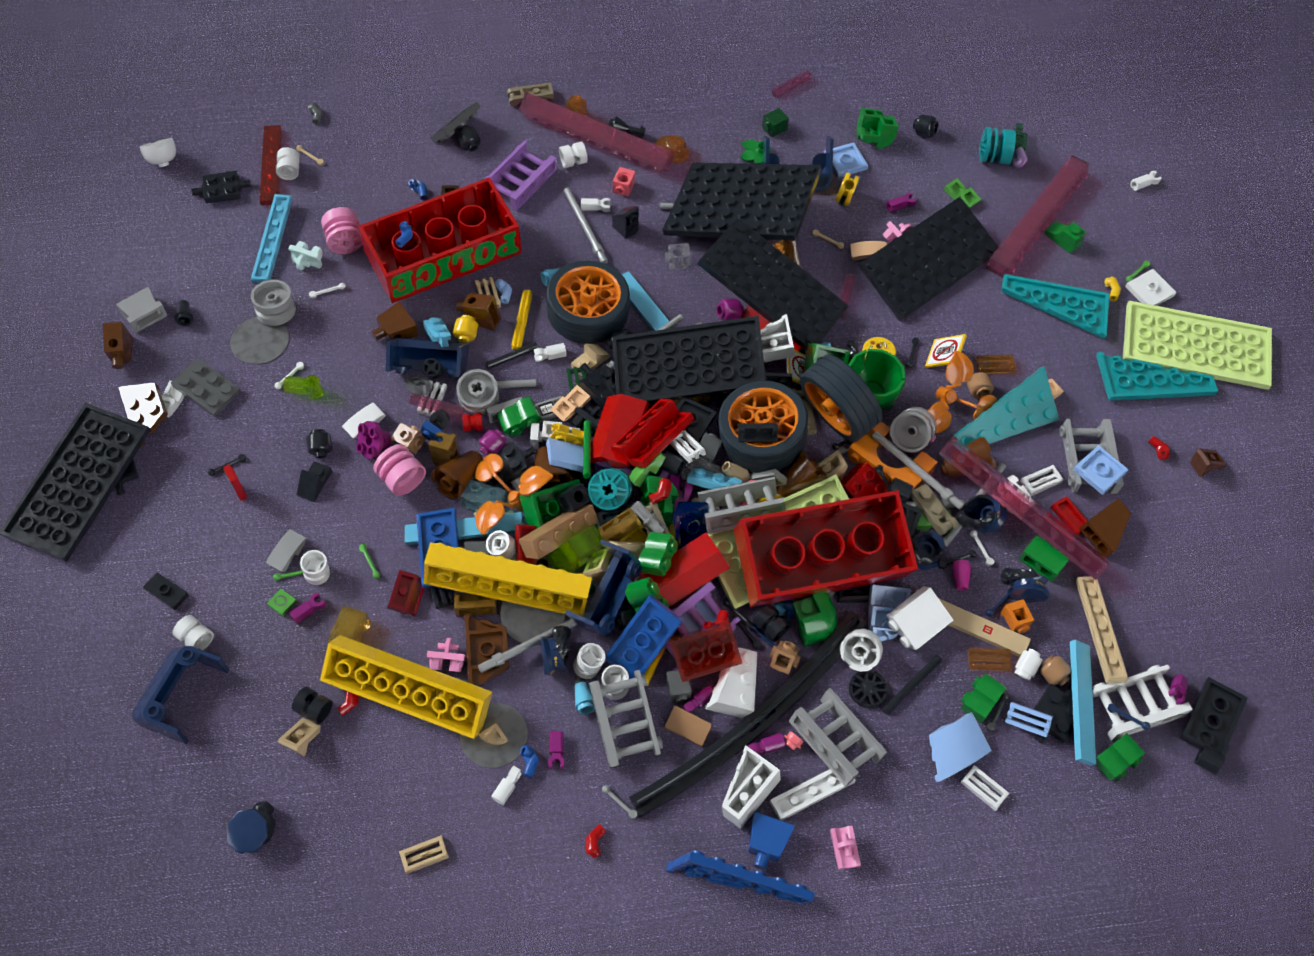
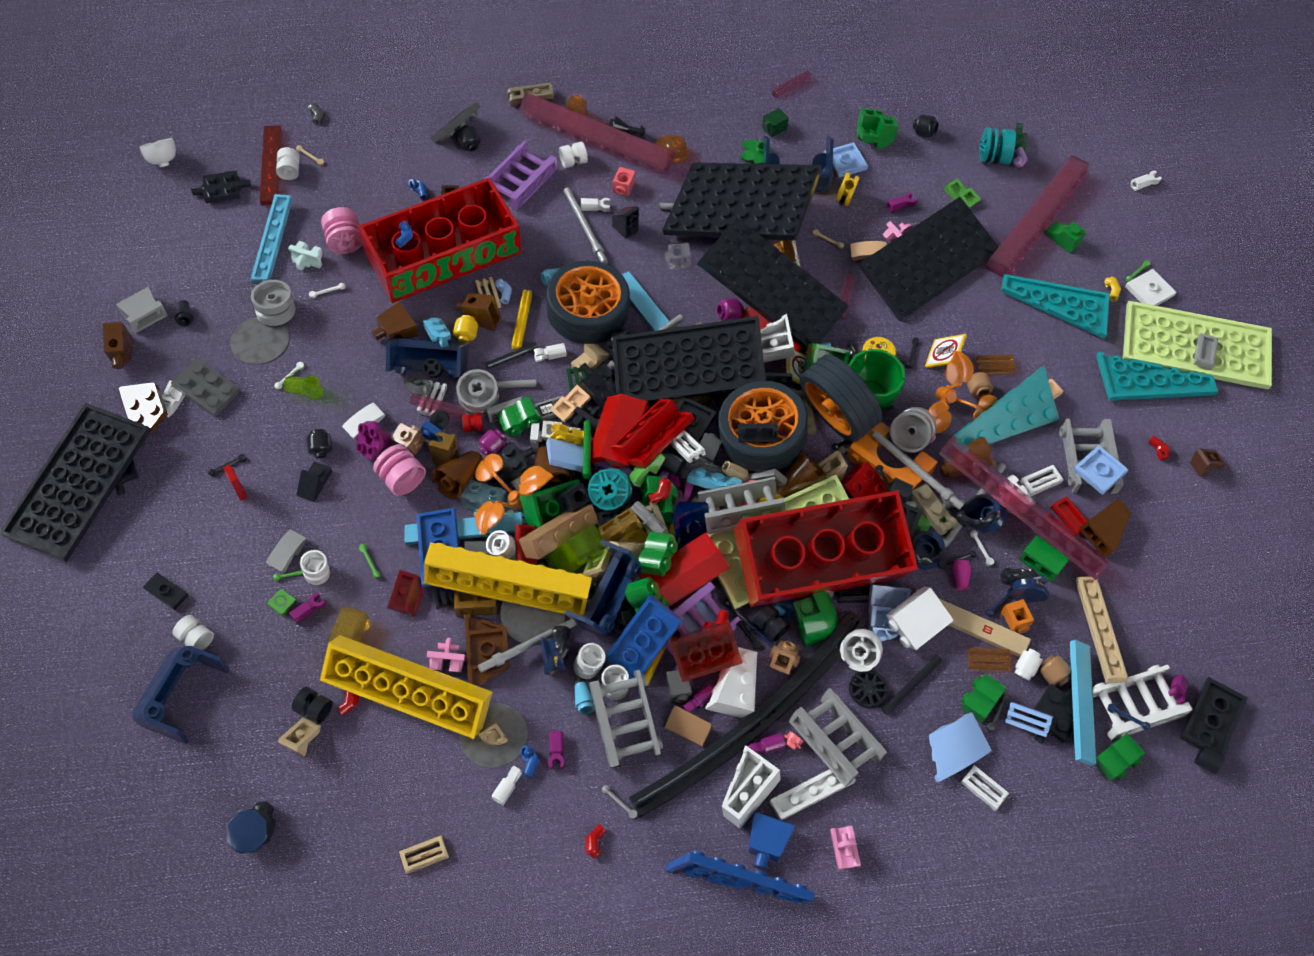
none -> light grey tile [1193,333,1218,370]

